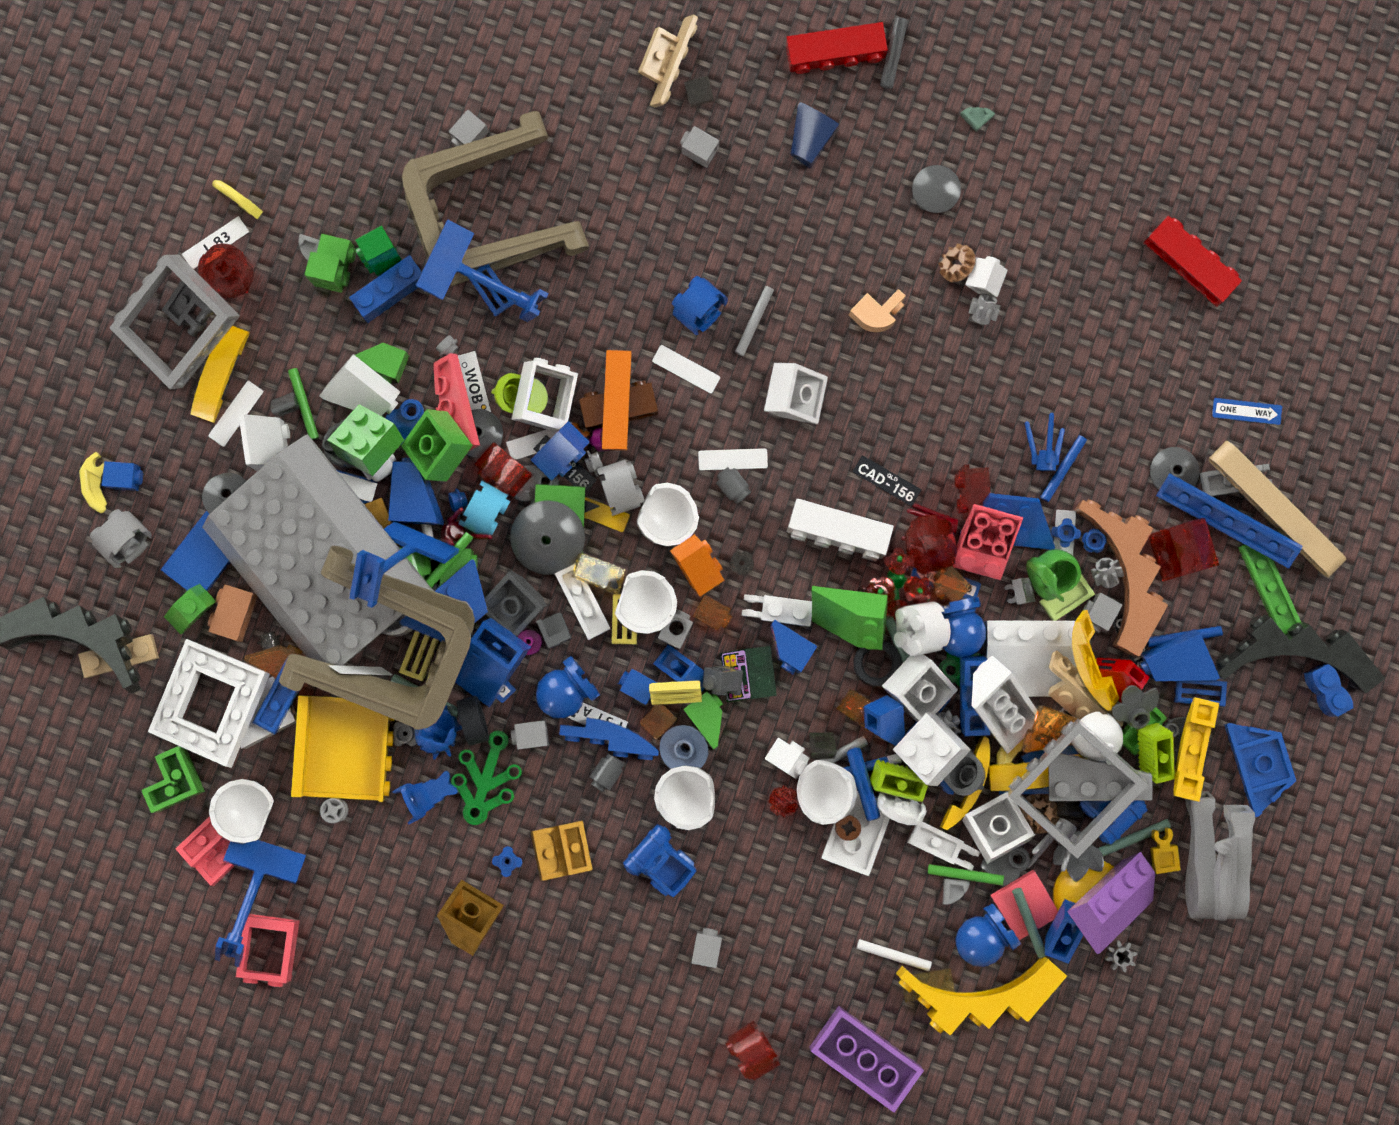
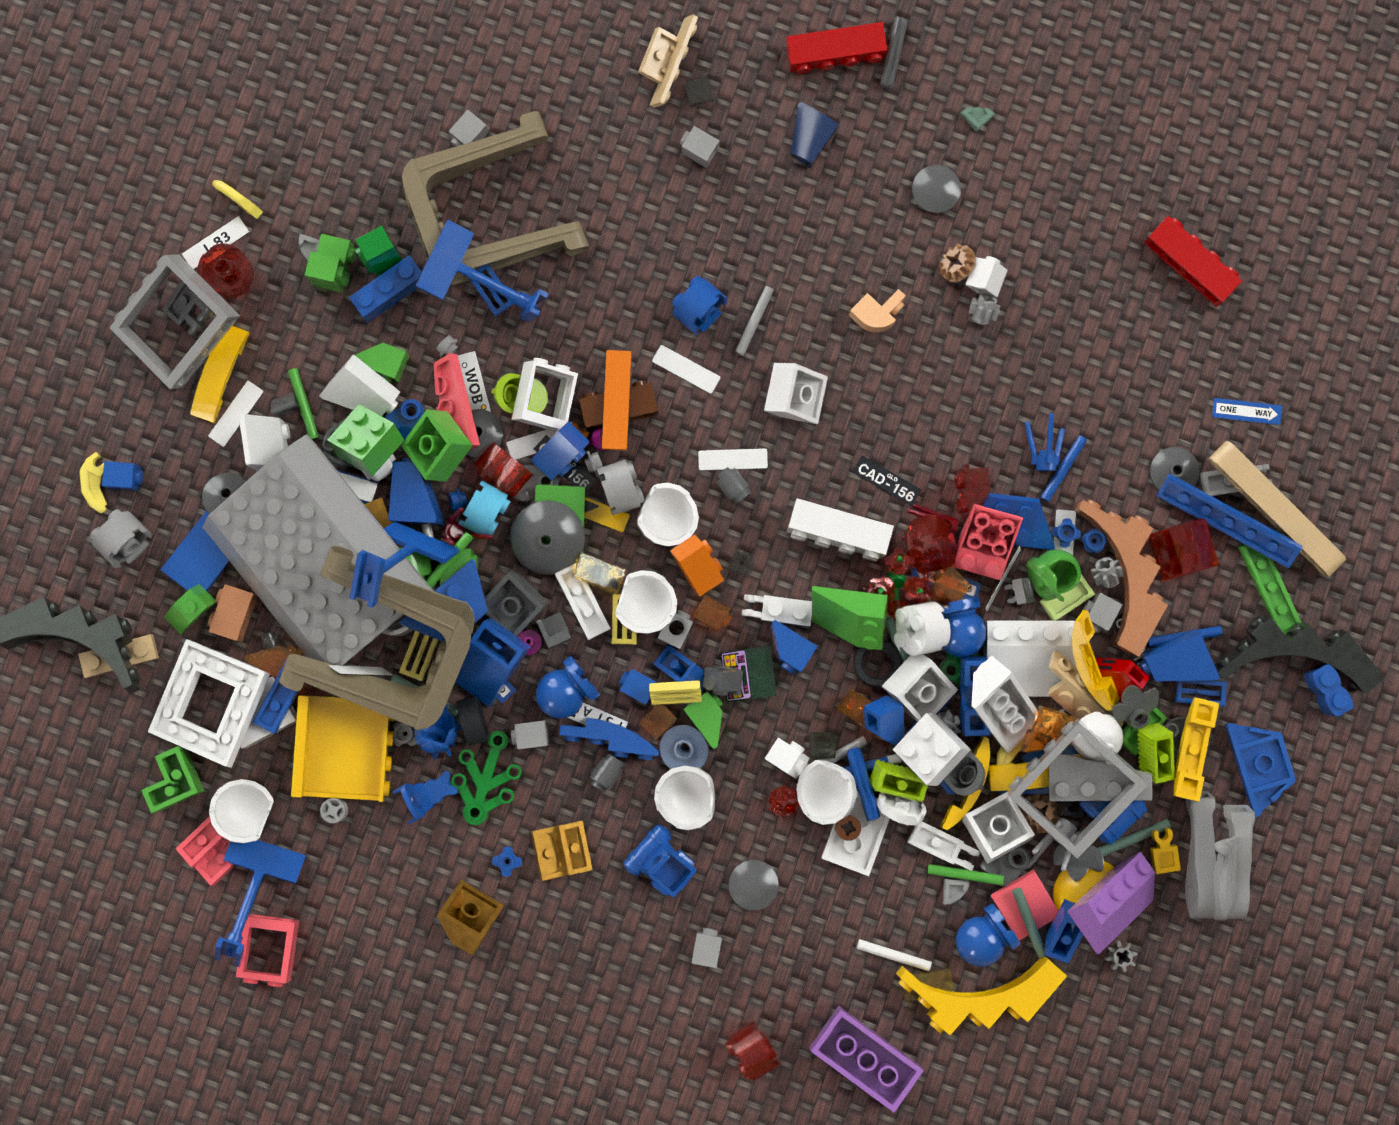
none -> dark grey dish [729,860,779,910]
none -> white sticker [985,546,1021,611]

